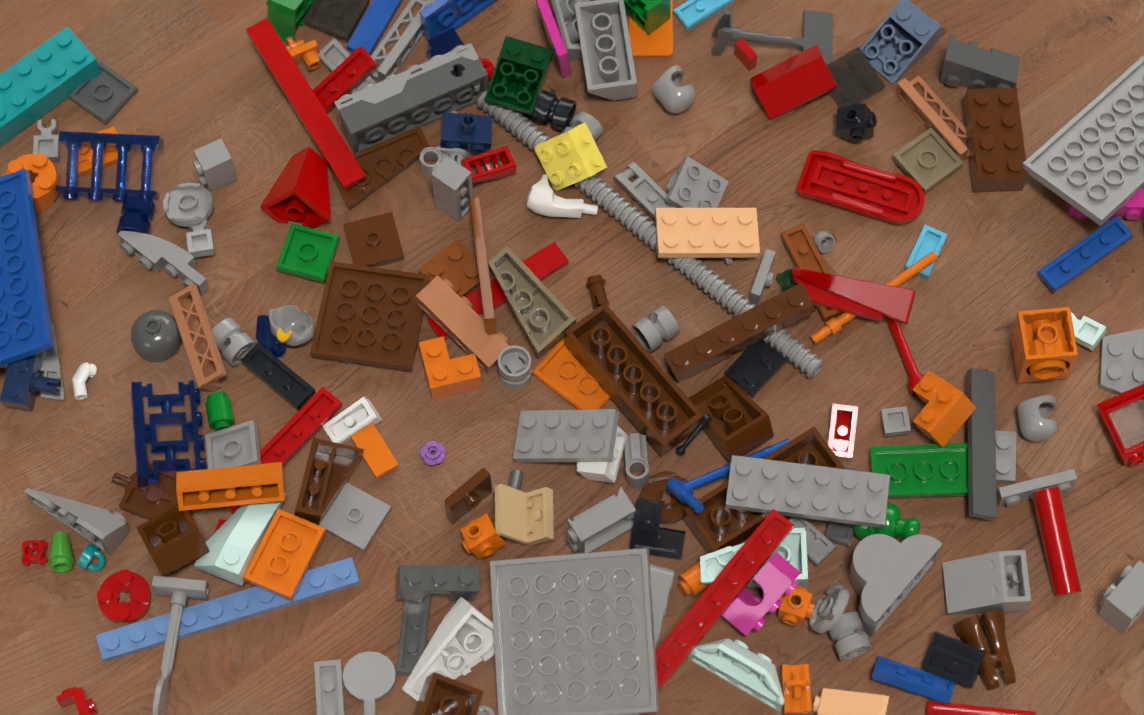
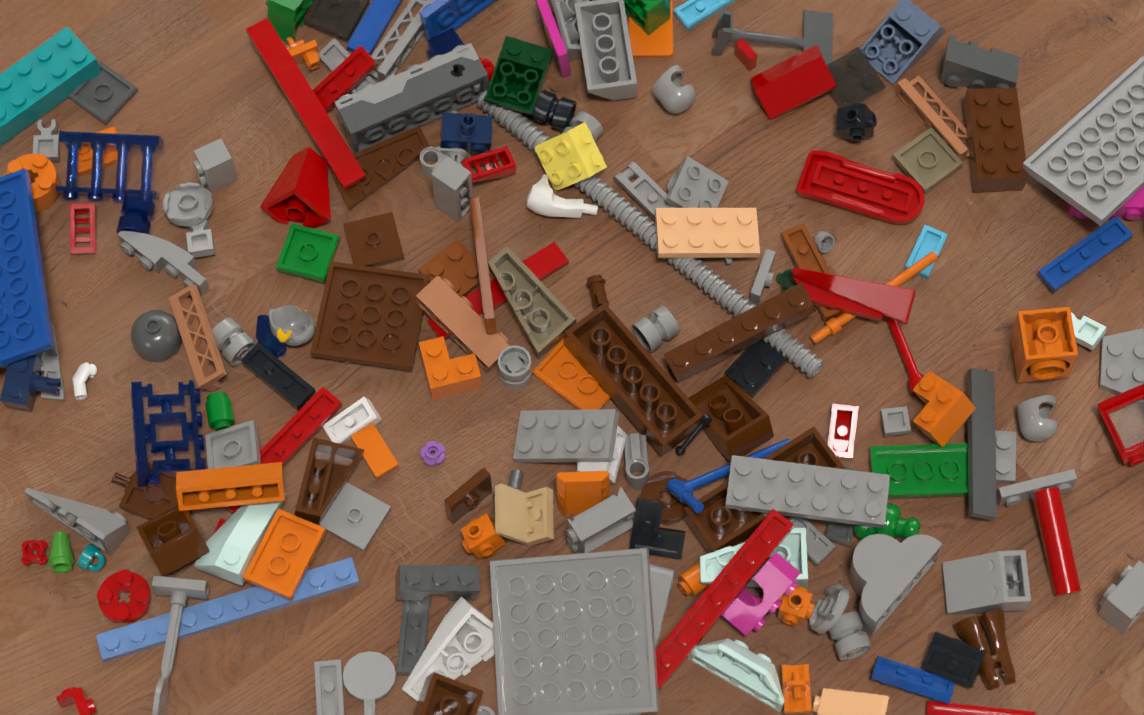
none -> red slope [69,203,97,255]
none -> orange slope [556,471,610,518]

